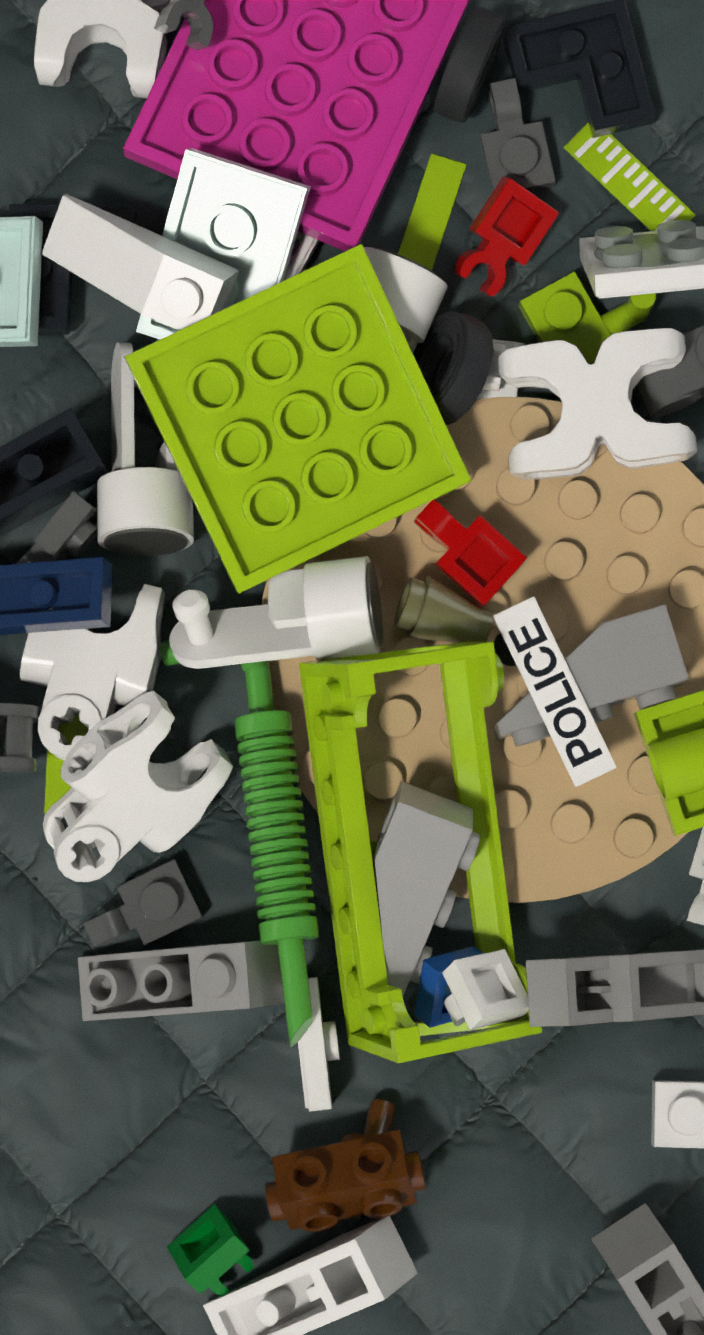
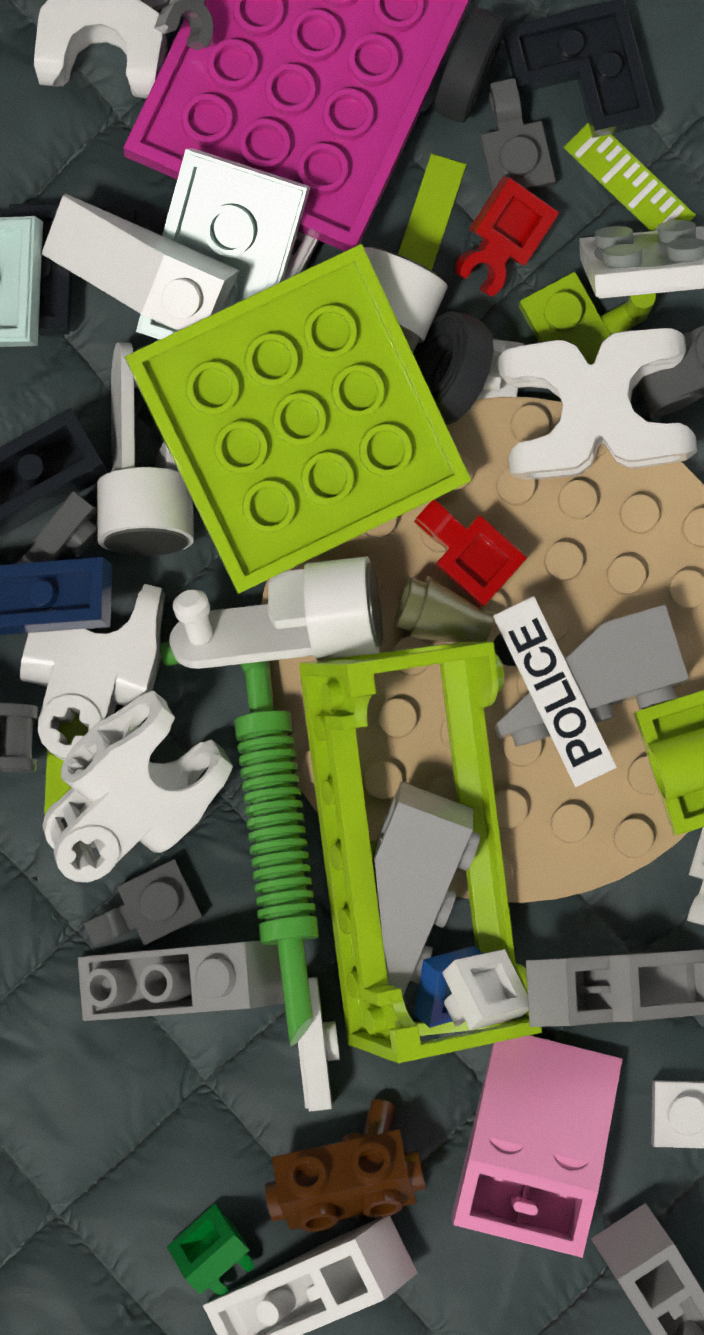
none -> bright pink slope [451,1035,622,1258]

